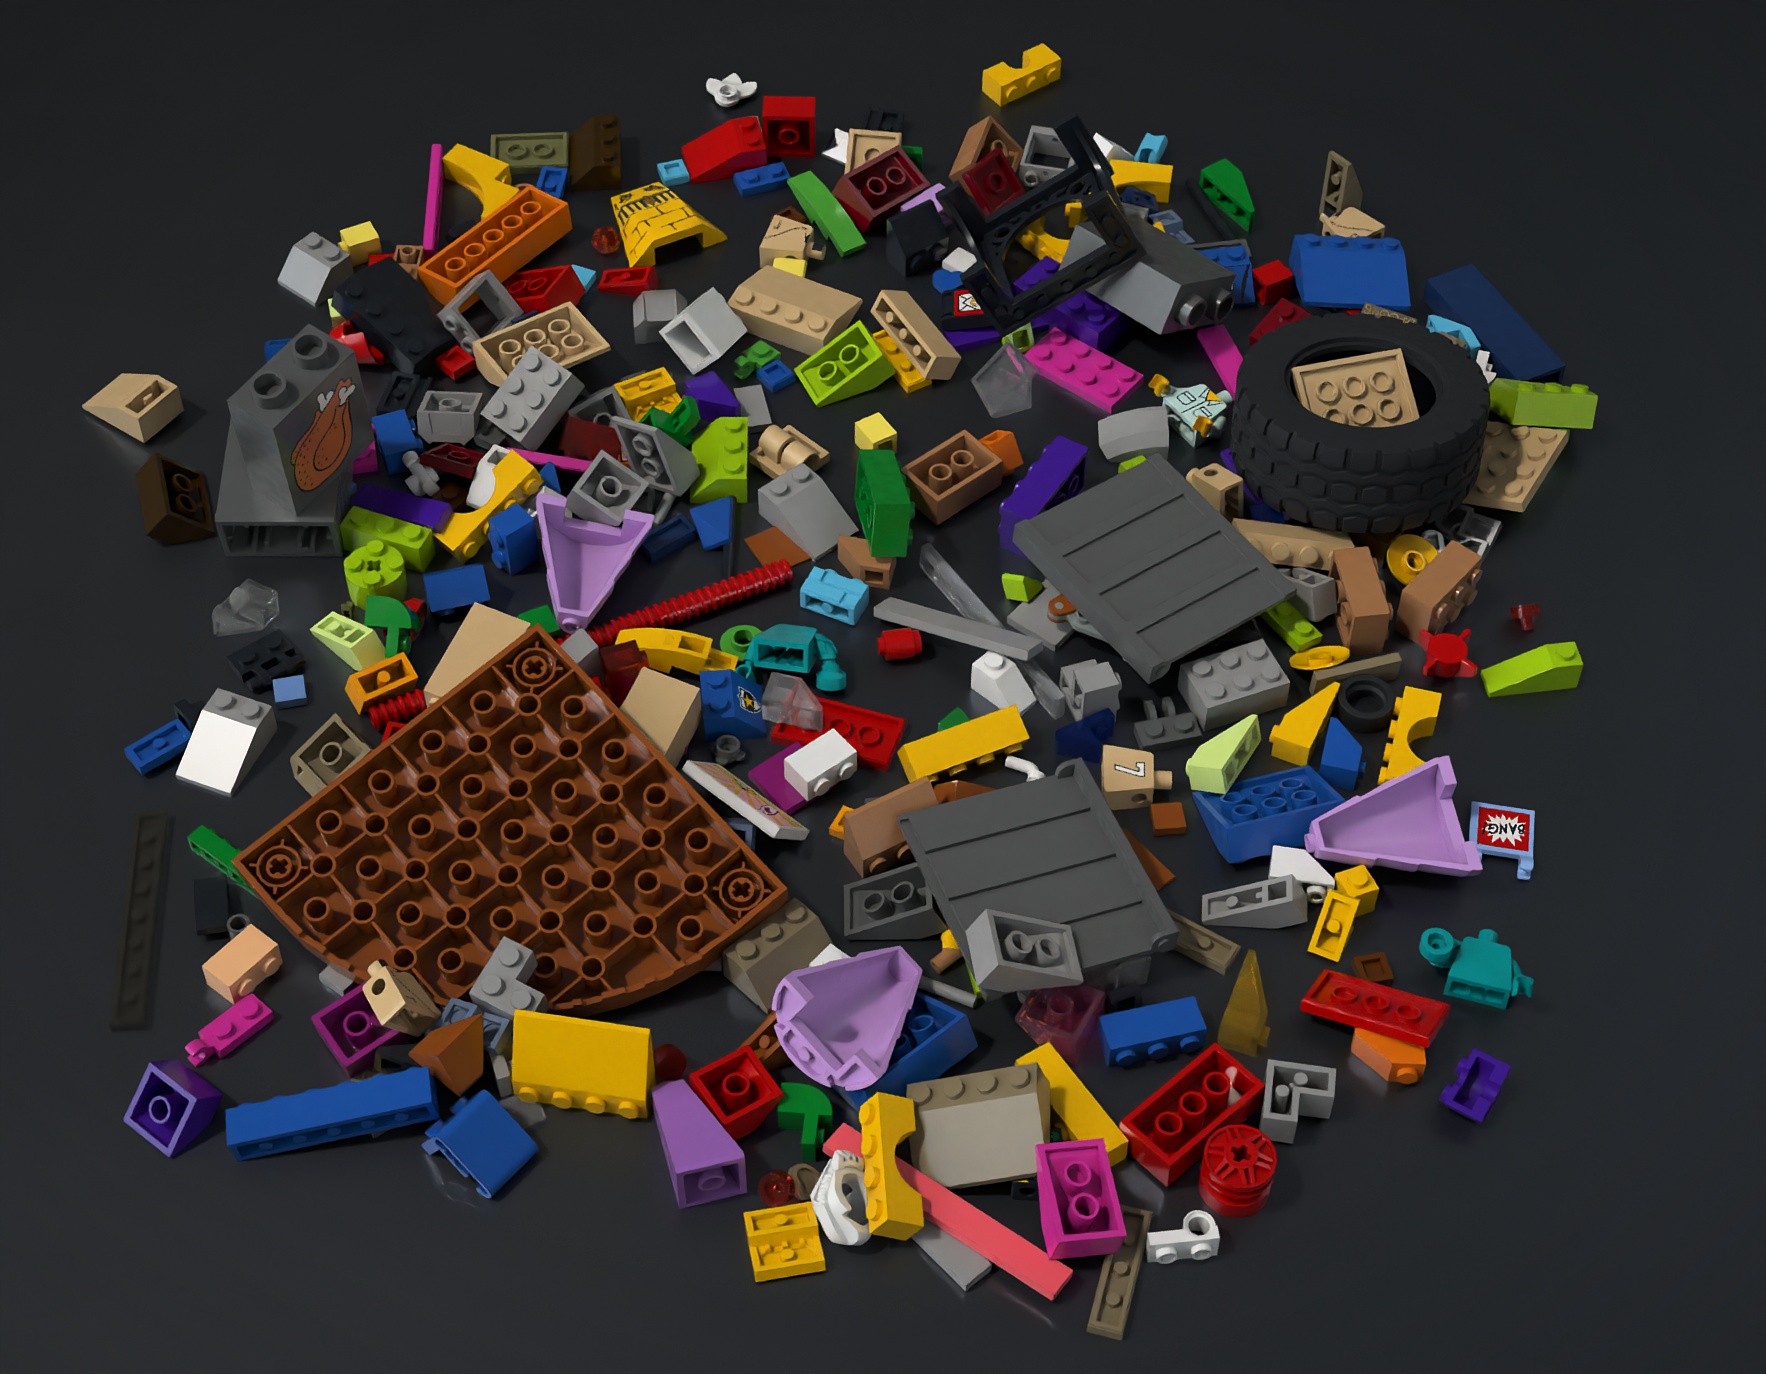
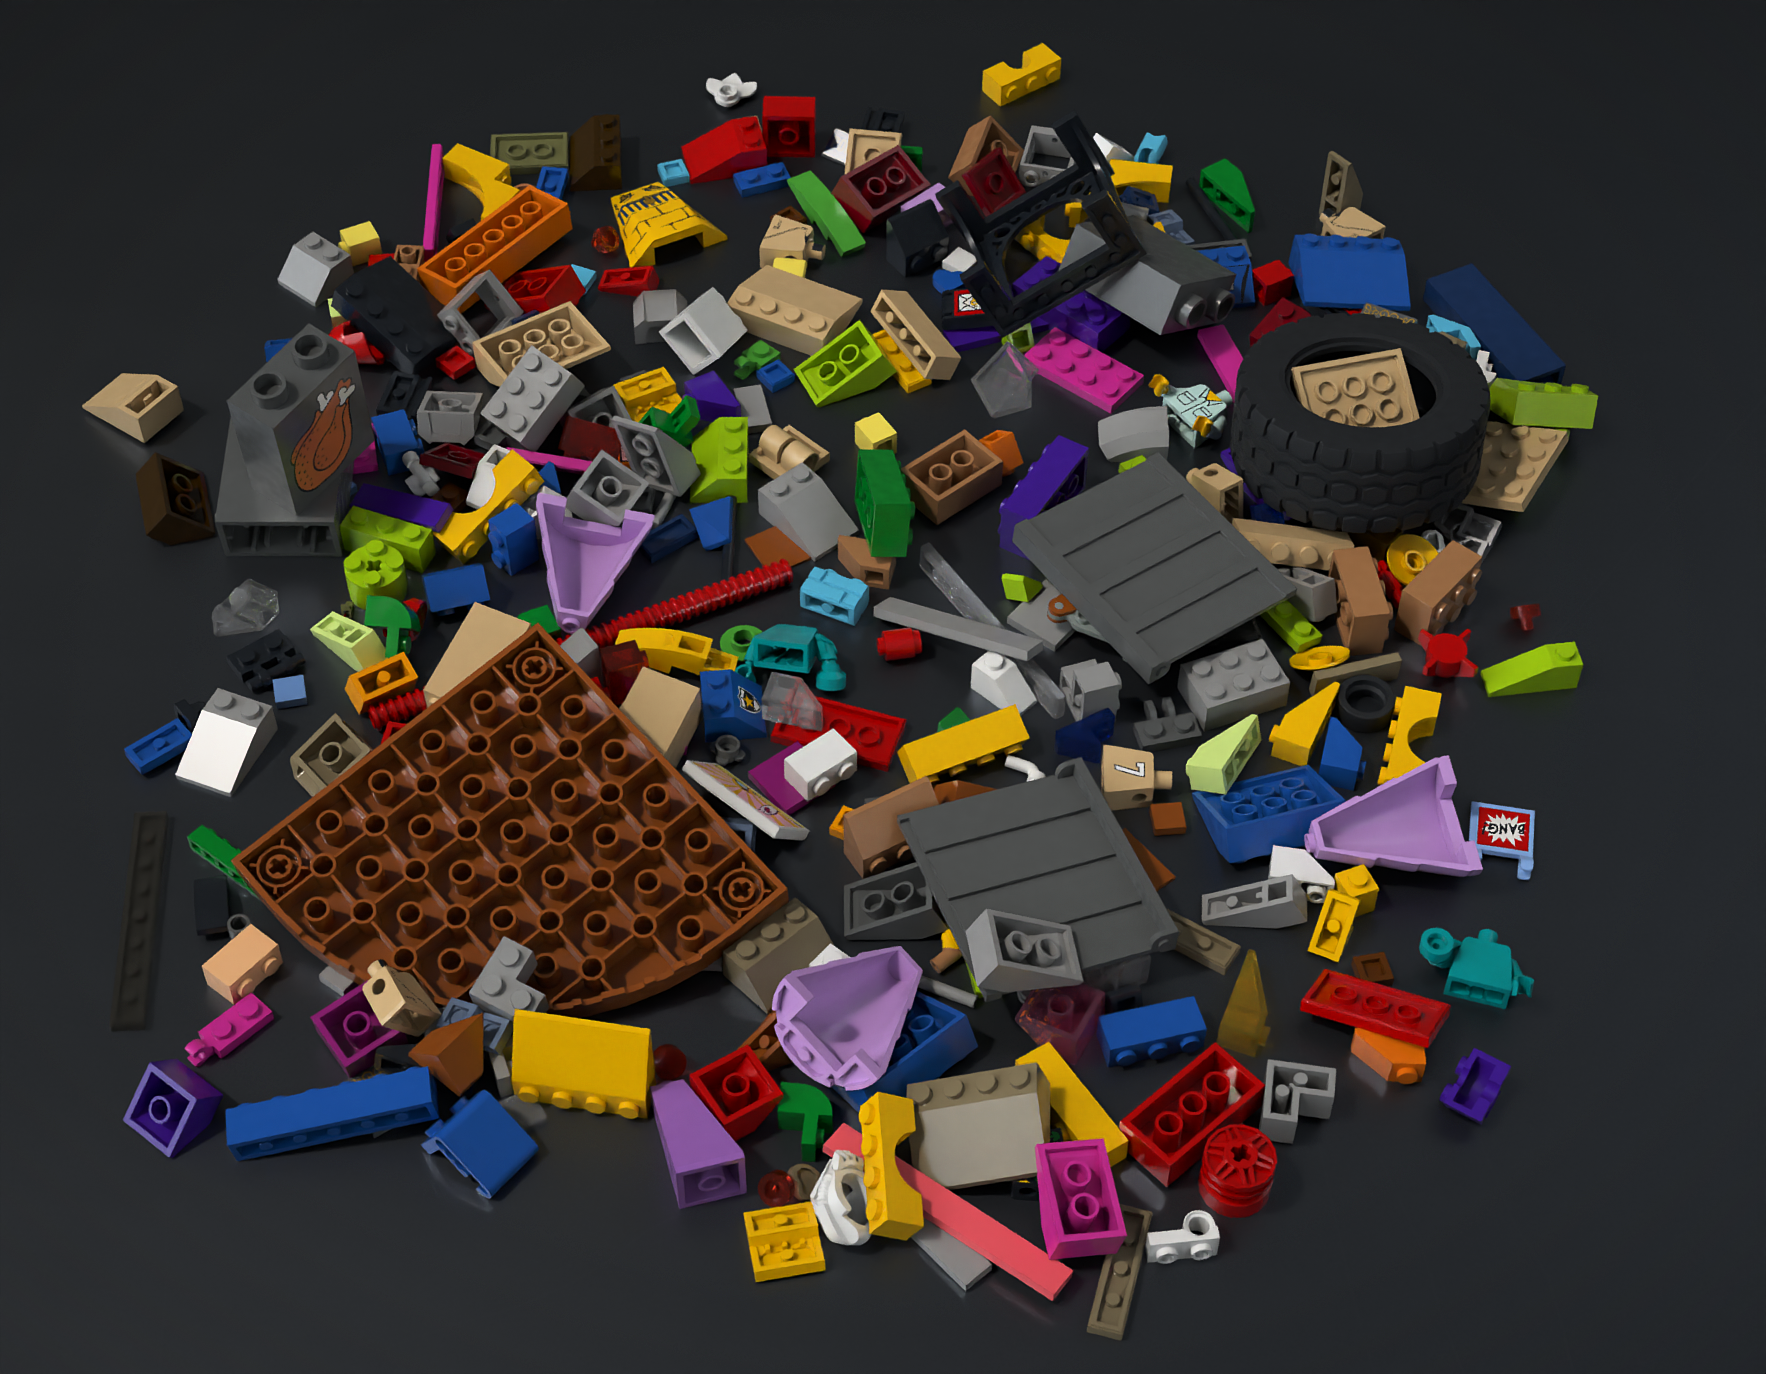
none -> red axle [1377,560,1404,609]

